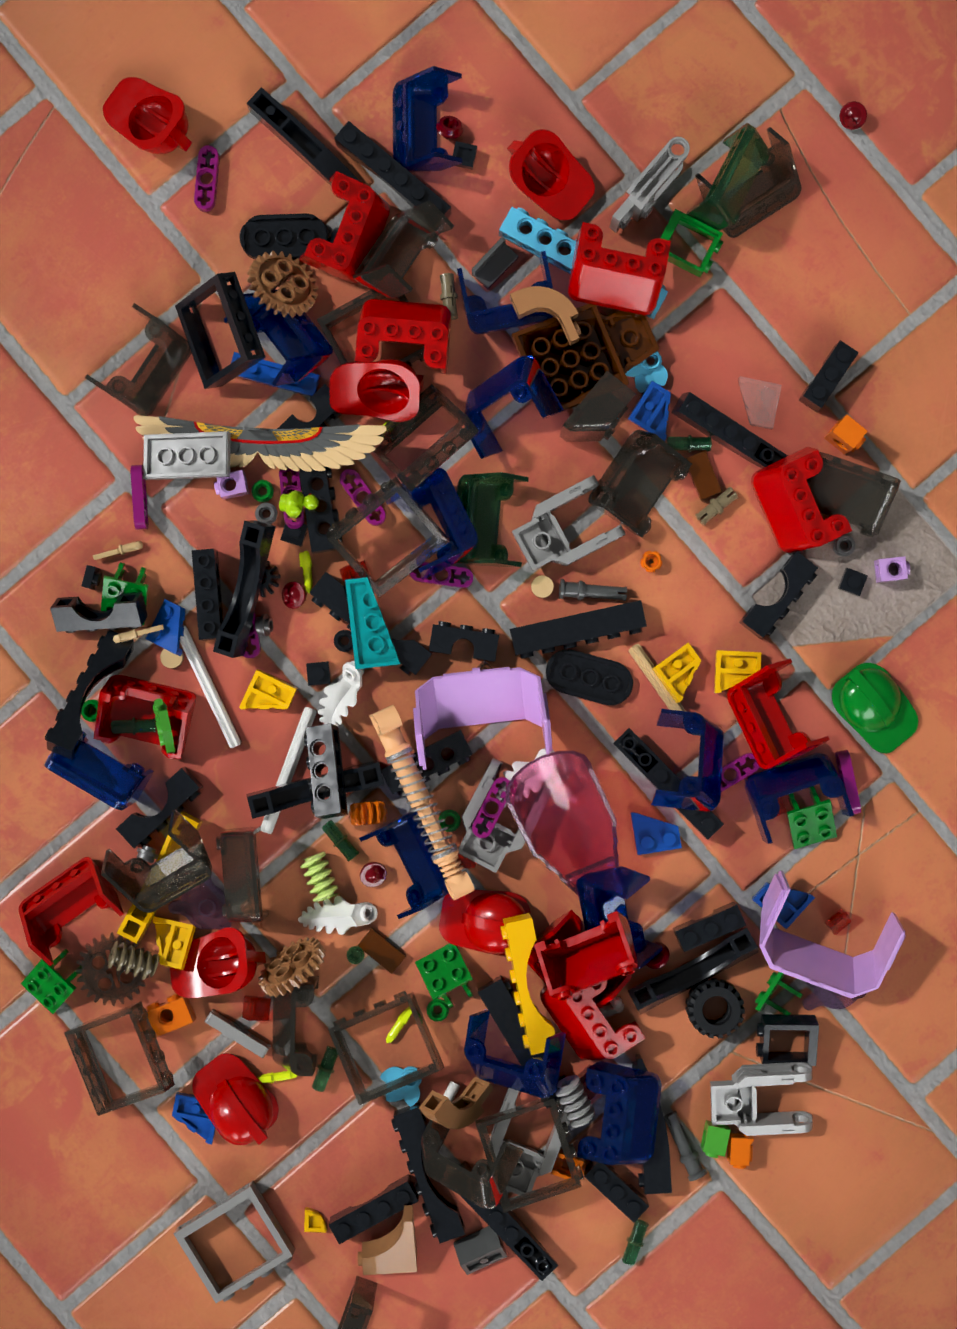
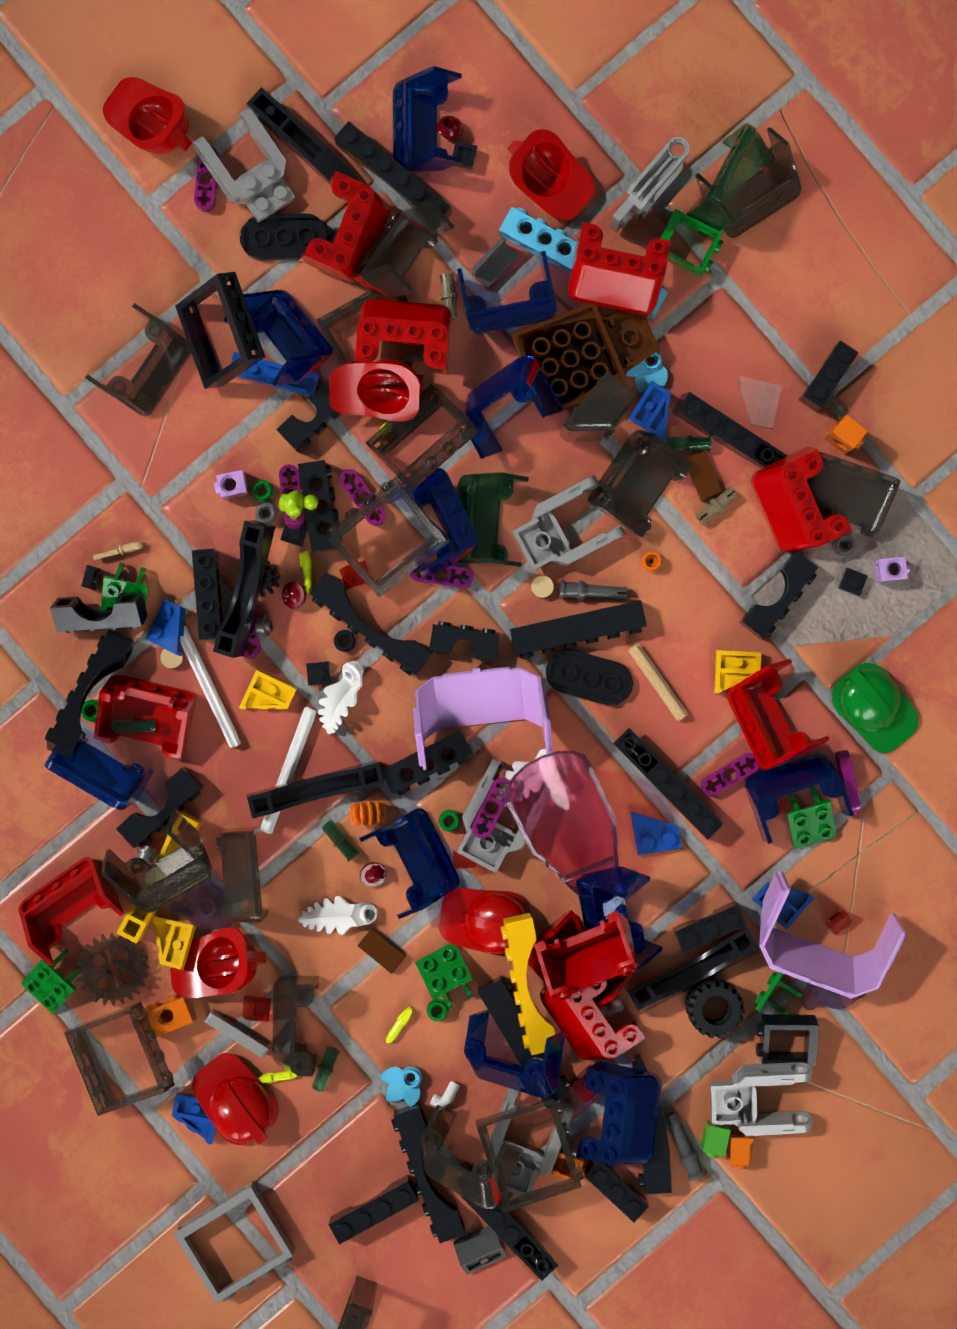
dark tan piece [108,941,159,980] -> none
tan piece [113,624,164,643] -> none
magenta beam [130,465,149,530] -> none
piece [134,415,387,472] -> none
light grey tile [143,431,231,480] -> none
bright green plate [153,698,176,753] -> none
medium nougat gear [247,251,318,318] -> none
medium nougat gear [258,937,326,997] -> none
yellowish green piece [300,852,339,902] -> none
brick [304,723,348,819] -> none
yellow tile [304,1207,327,1233] -> none
clear smoke window [328,991,444,1105] -> none
teal wing [345,577,401,669] -> none
clear green axle [346,946,364,964] -> none
medium nougat arch [358,1205,417,1275] -> none
light nougat piece [369,705,475,901] -> none
medium nougat arch [419,1076,494,1129] -> none
medium nougat arch [509,286,581,346] -> none
light grey piece [555,1075,596,1128] -> none
clear green axle [622,1219,649,1266] -> none
dark red hat [643,942,670,969] -> none
clear blue windscreen [651,709,724,811] -> none
yellow wing [652,642,701,703] -> none
dark red hat [839,101,867,130] -> none
none -> light grey plate [192,108,295,223]

